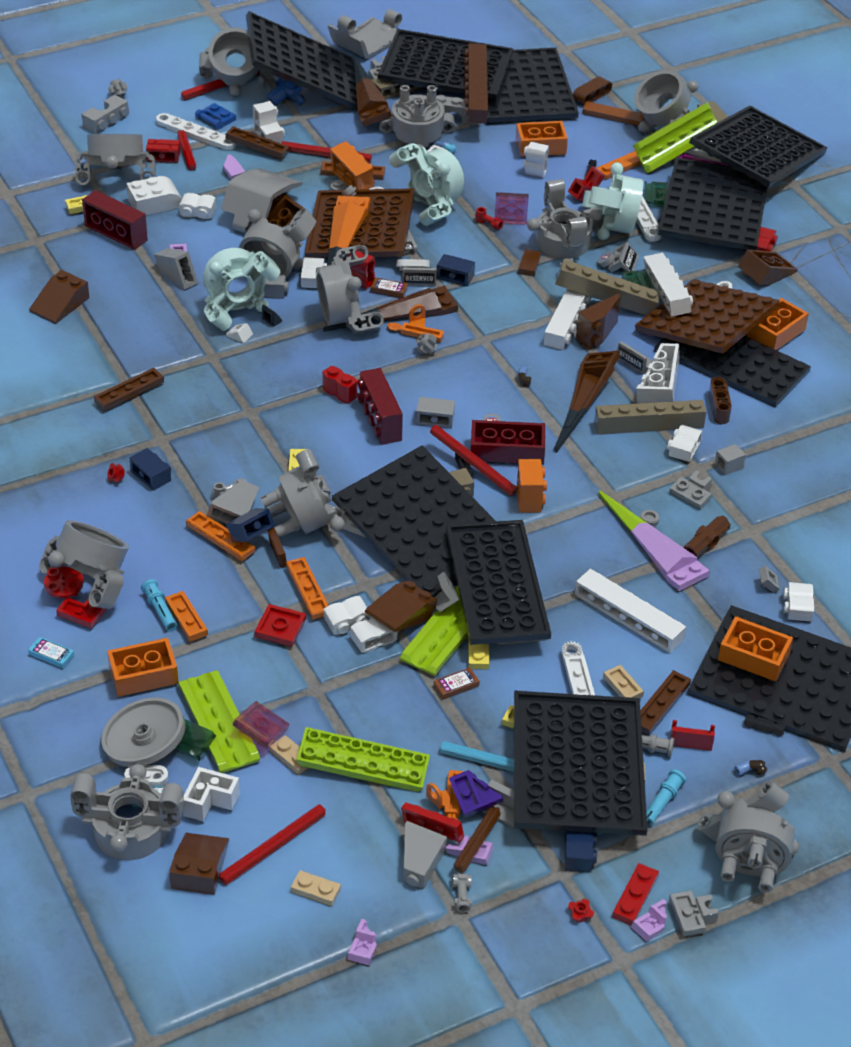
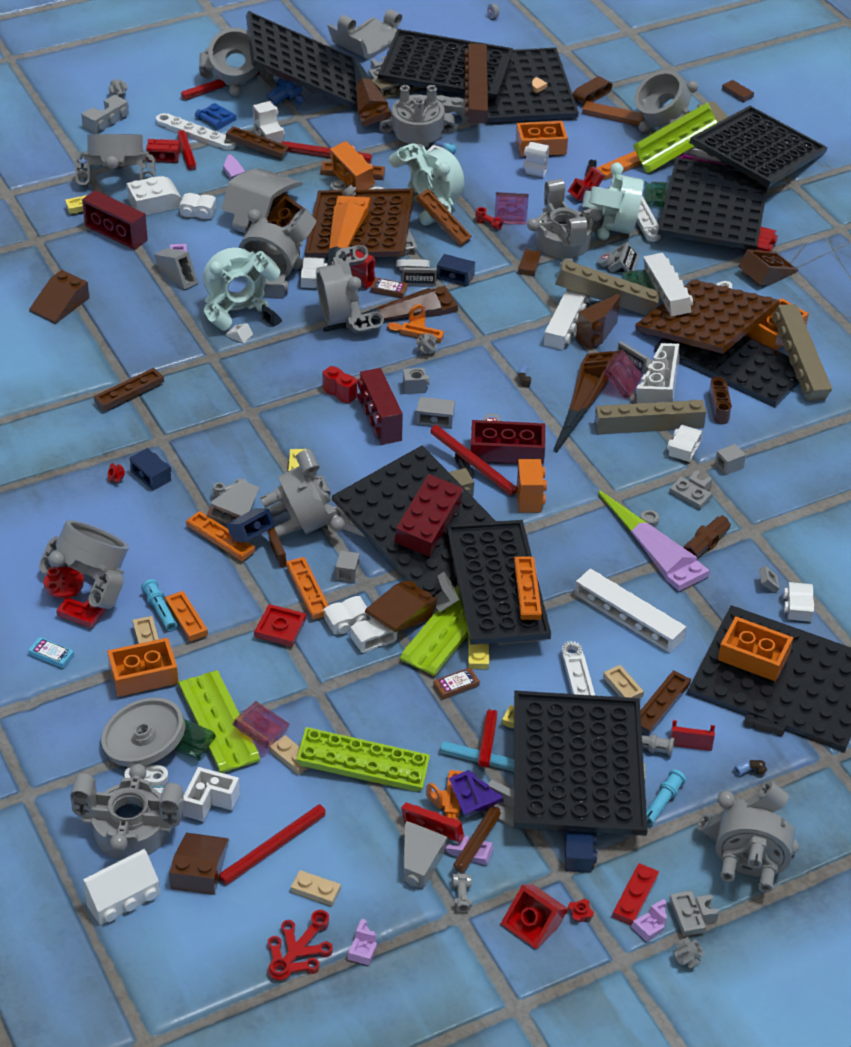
none -> white slope [83,849,160,925]
none -> tan plate [132,616,159,644]
none -> red plant [268,910,333,981]
none -> light grey brick [335,550,360,583]
none -> dark red brick [394,474,464,557]
none -> light grey brick [403,368,429,394]
none -> dark orange tile [416,189,472,247]
none -> red axle [478,709,498,768]
none -> light grey tile [487,4,499,19]
none -> red slope [500,884,569,949]
none -> orange plate [514,557,542,620]
none -> light nougat tile [532,77,547,93]
none -> clear pink plate [604,349,643,399]
none -> light grey gear [674,937,703,968]
none -> reddish brown tile [722,80,754,102]
none -> dark tan brick [772,304,832,401]

